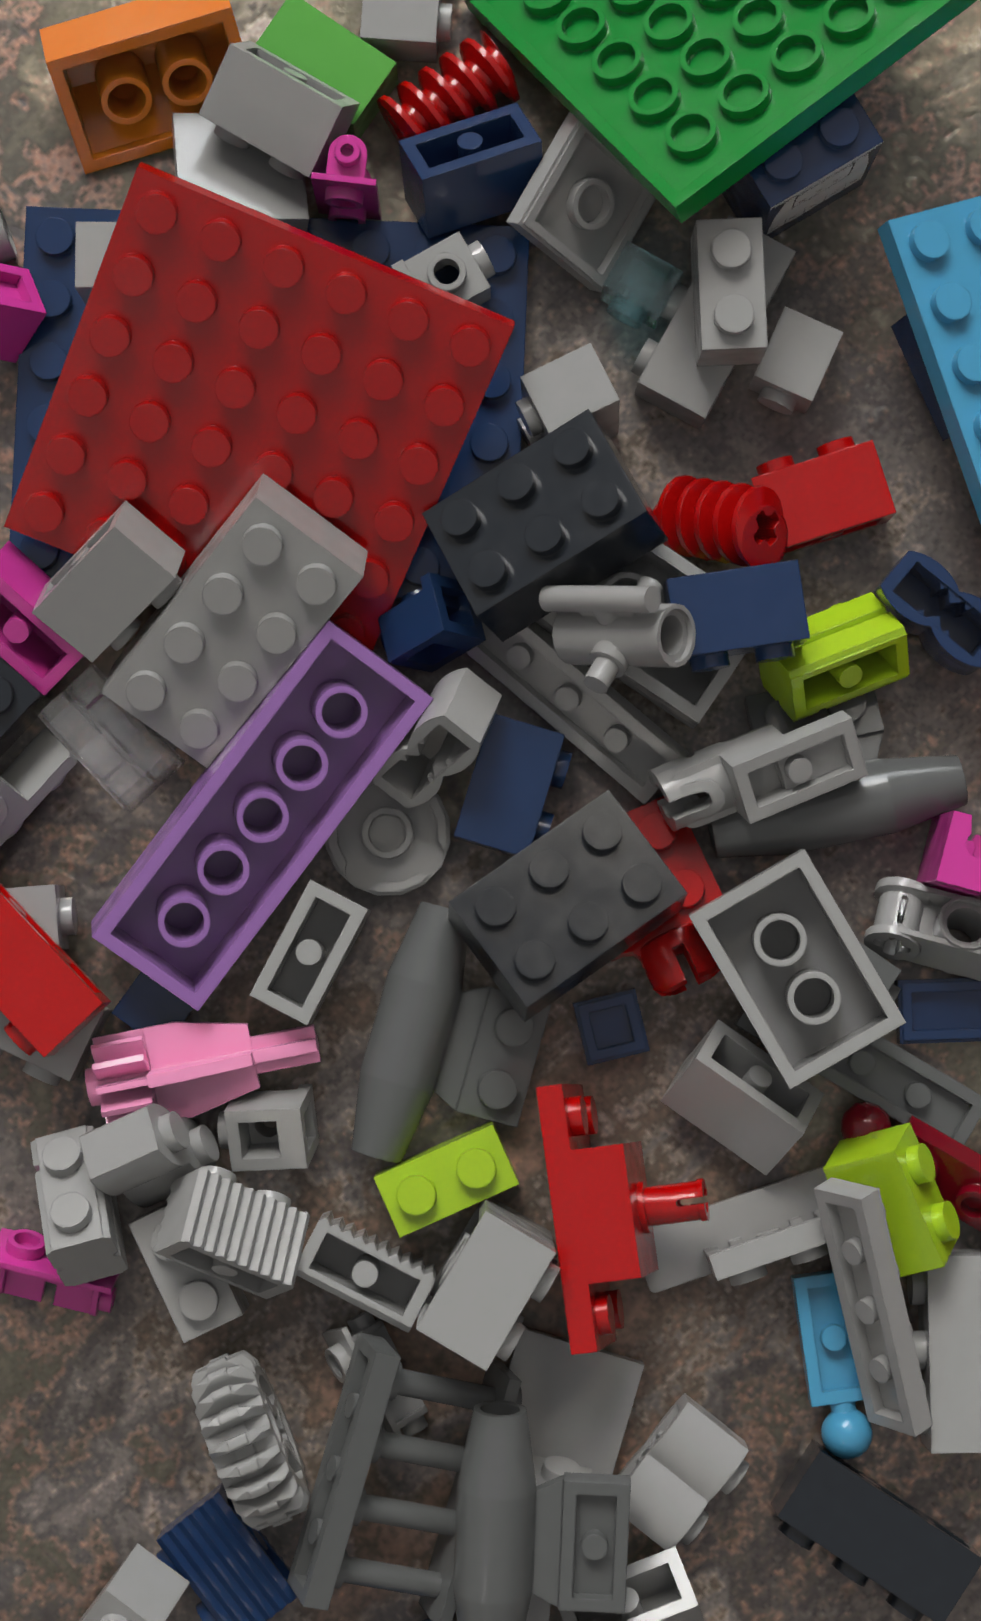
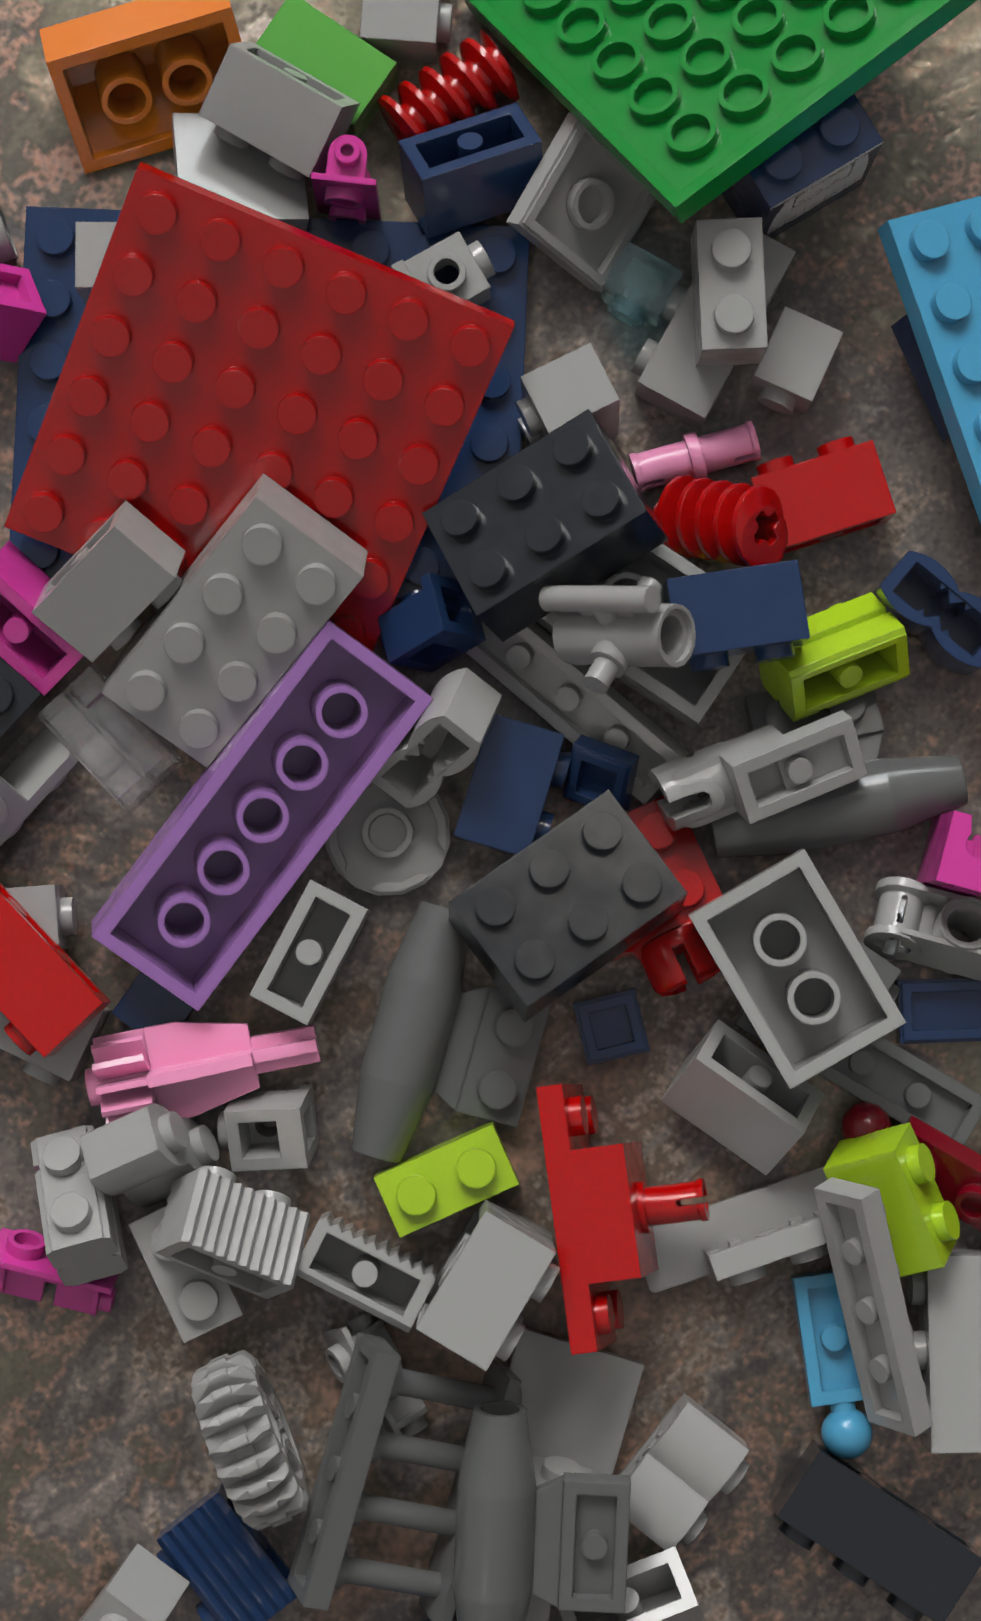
none -> dark blue tile [562,734,640,812]
none -> bright pink pin [628,420,761,493]

